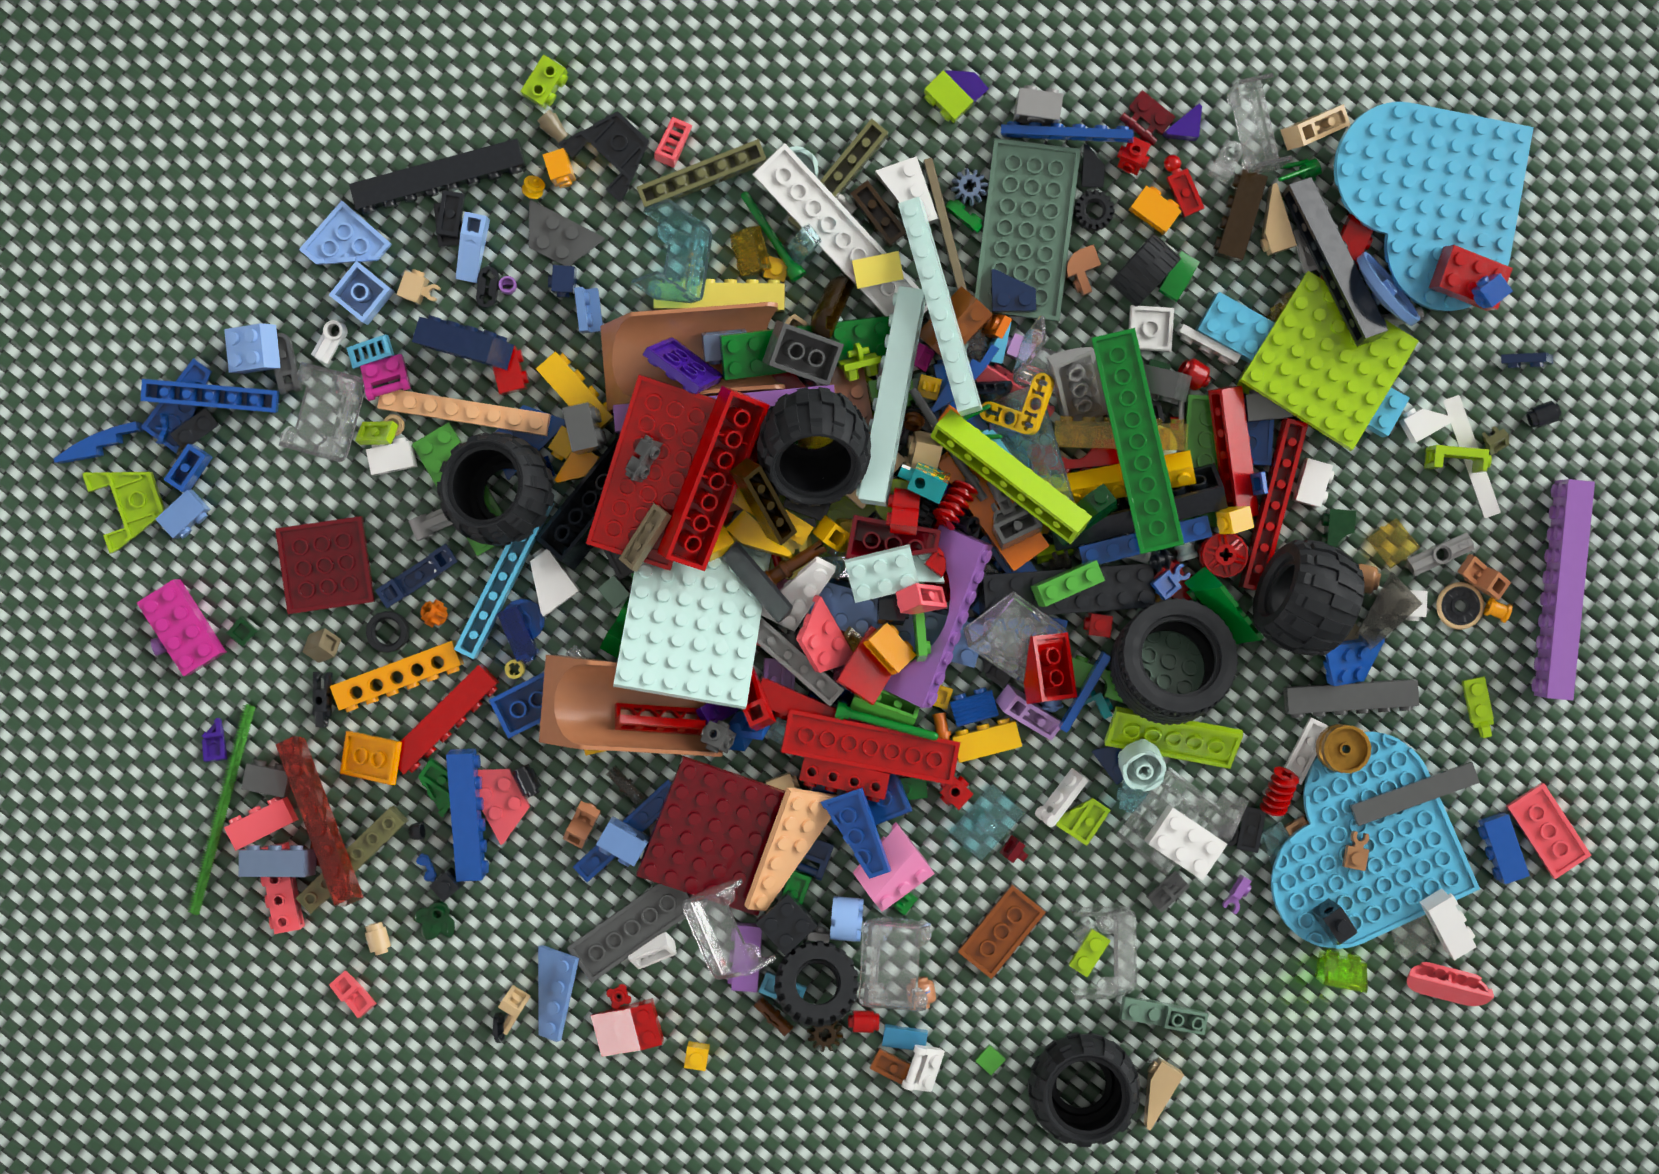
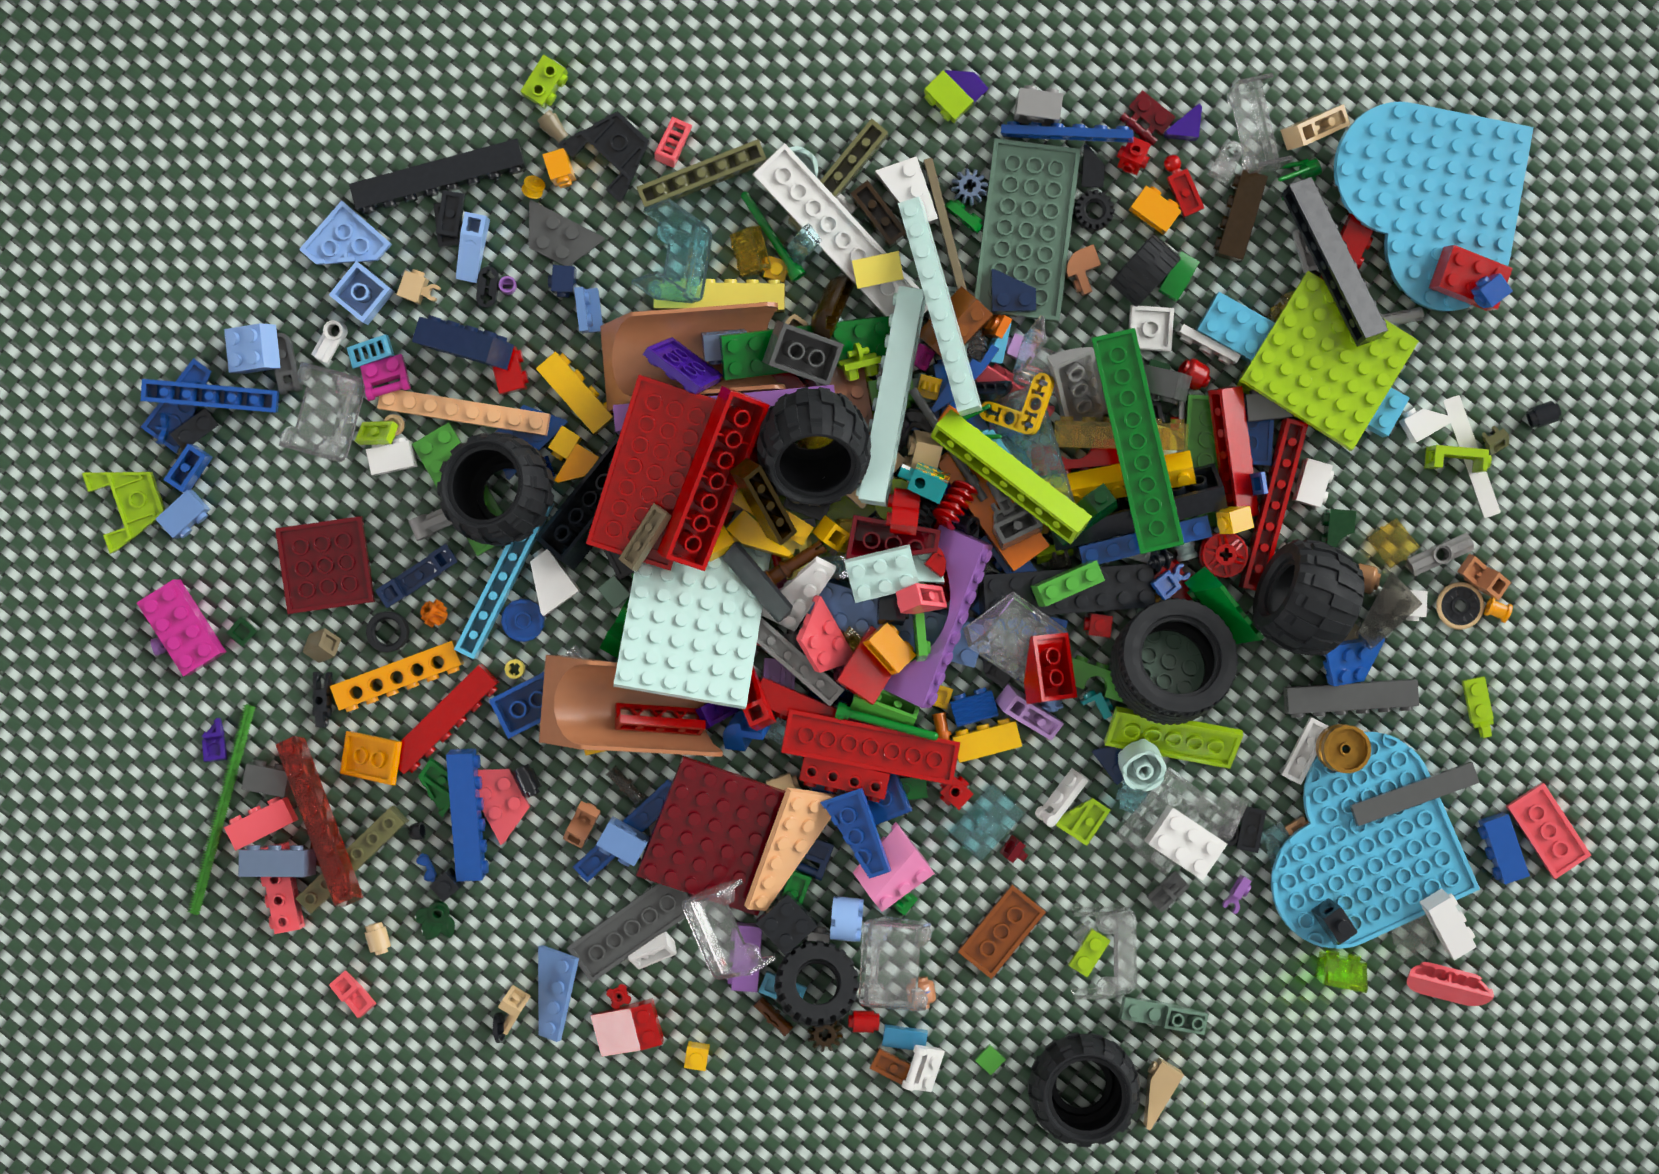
blue slope [54,421,143,464] -> none
clear blue brick [497,605,540,664] -> none
dark grey brick [562,402,607,455] -> none
dark grey hinge [625,435,663,482] -> none
dark grey brick [700,720,736,753] -> none
reddish brown plate [904,412,925,431] -> none
blue tile [1059,651,1111,733] -> none
tan slope [1260,183,1297,256] -> none
red piece [1260,766,1299,816] -> none
medium nougat plate [1342,831,1369,871] -> none
medium blue dish [1357,252,1420,326] -> none
dark blue wing [1501,353,1553,368] -> none
medium lavender brick [1532,479,1595,701] -> none

